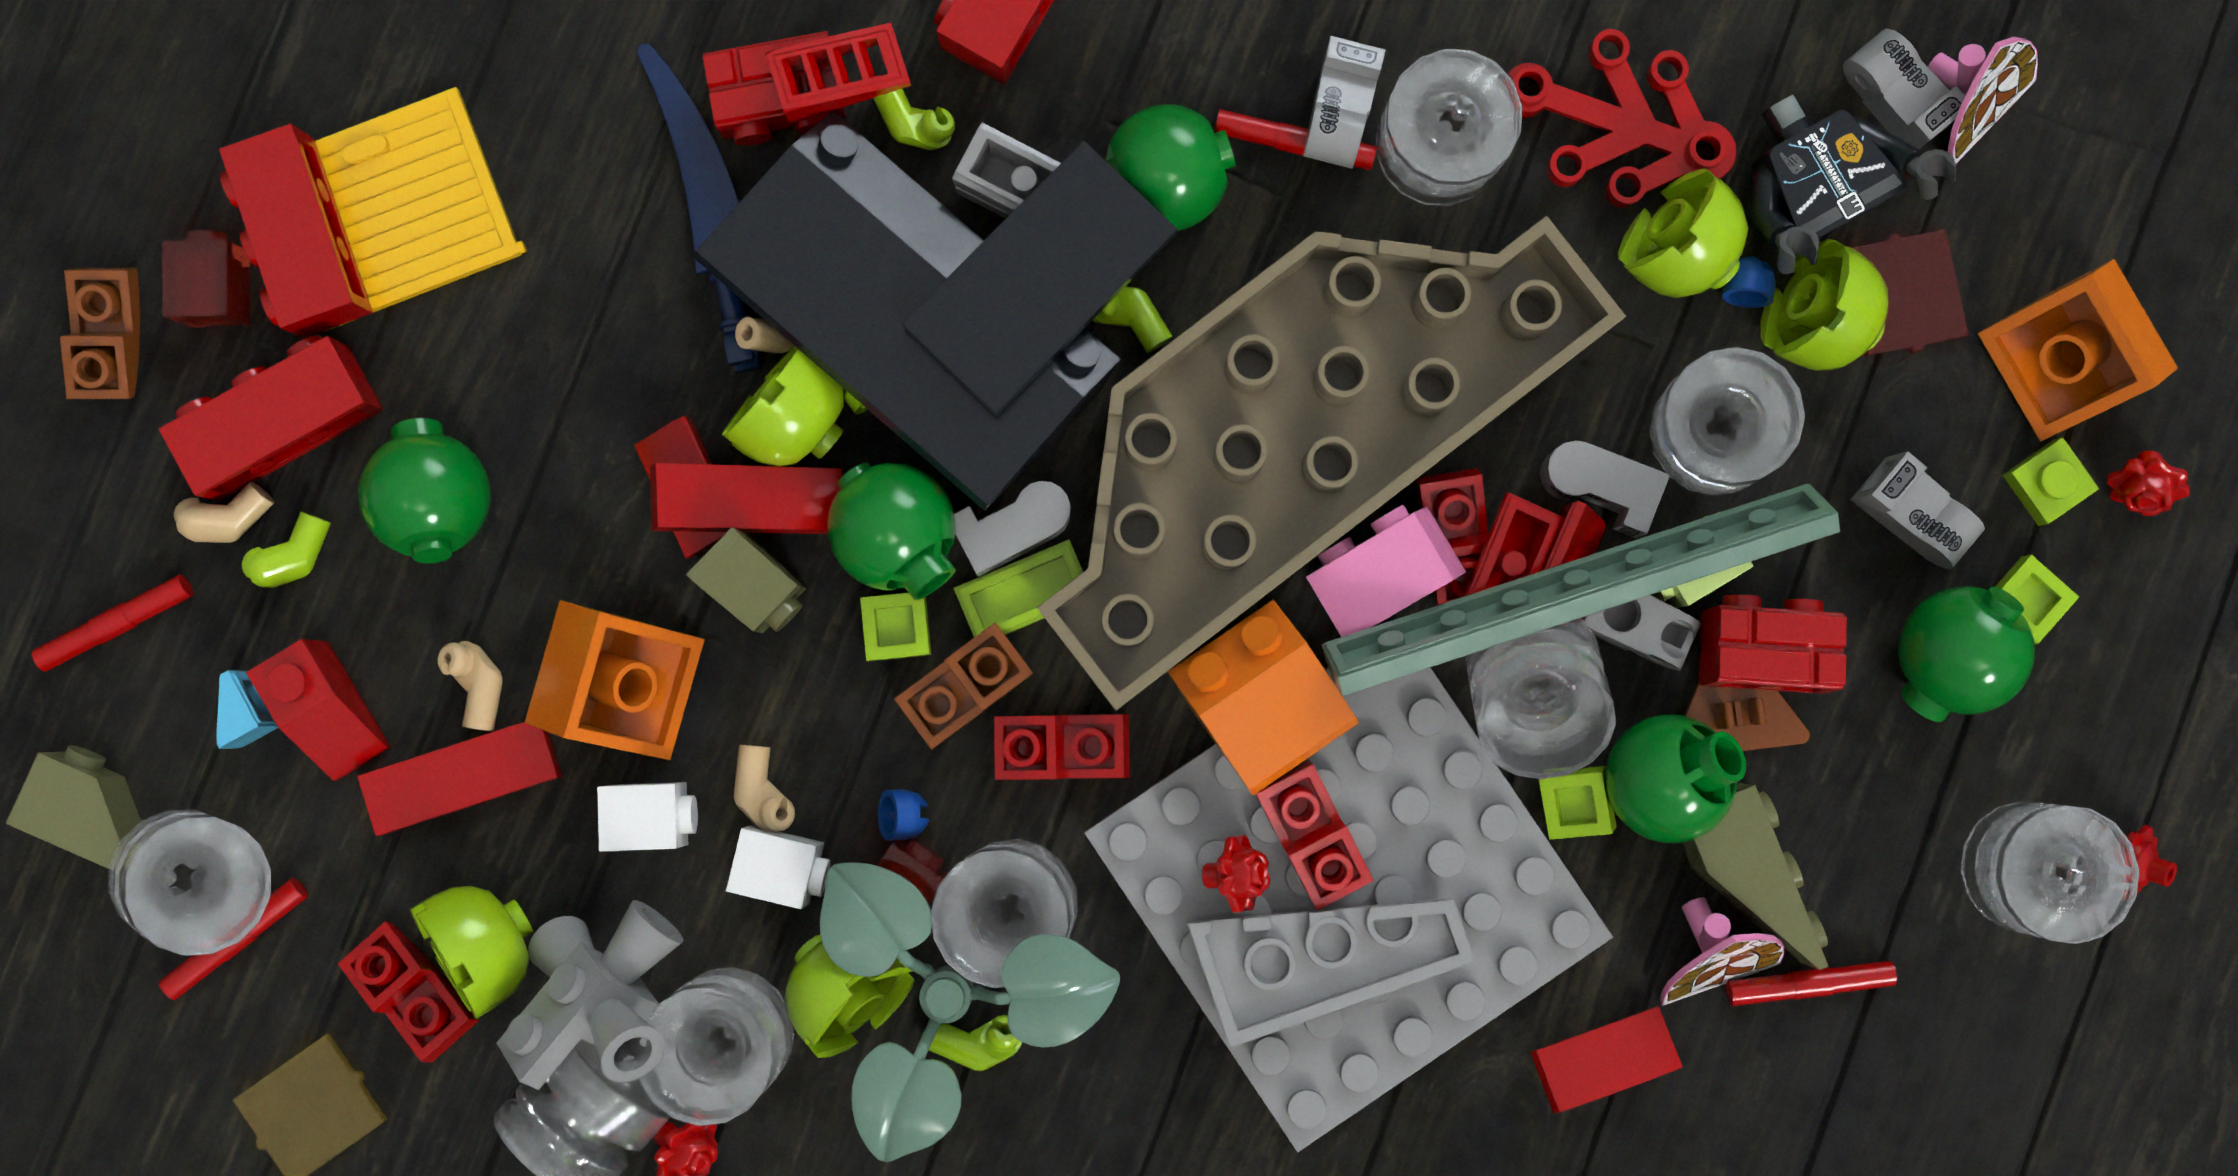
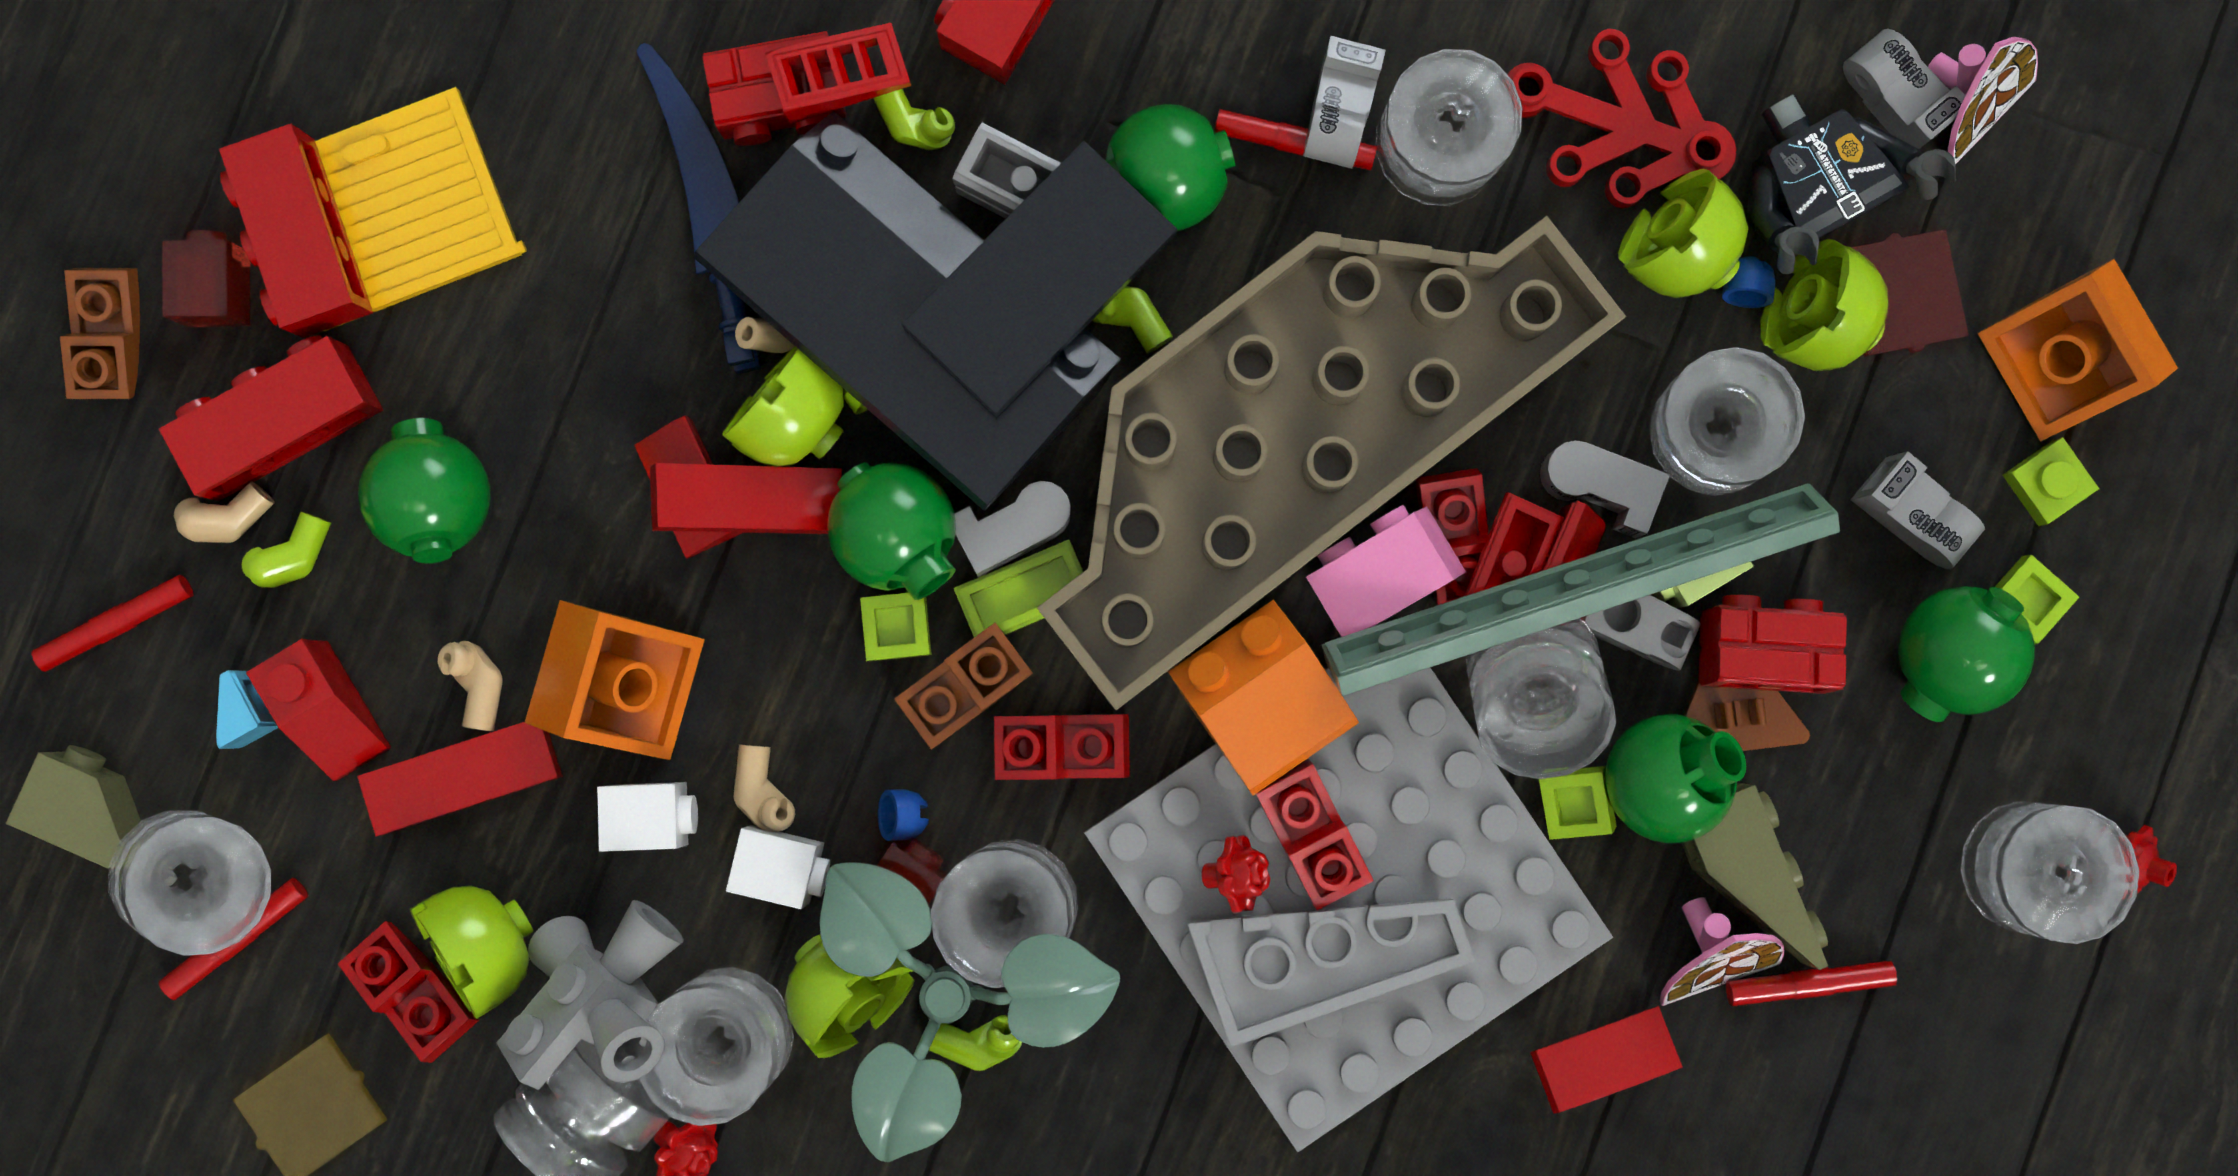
olive slope [686,527,806,633] -> none
red plant [2107,450,2190,516] -> none

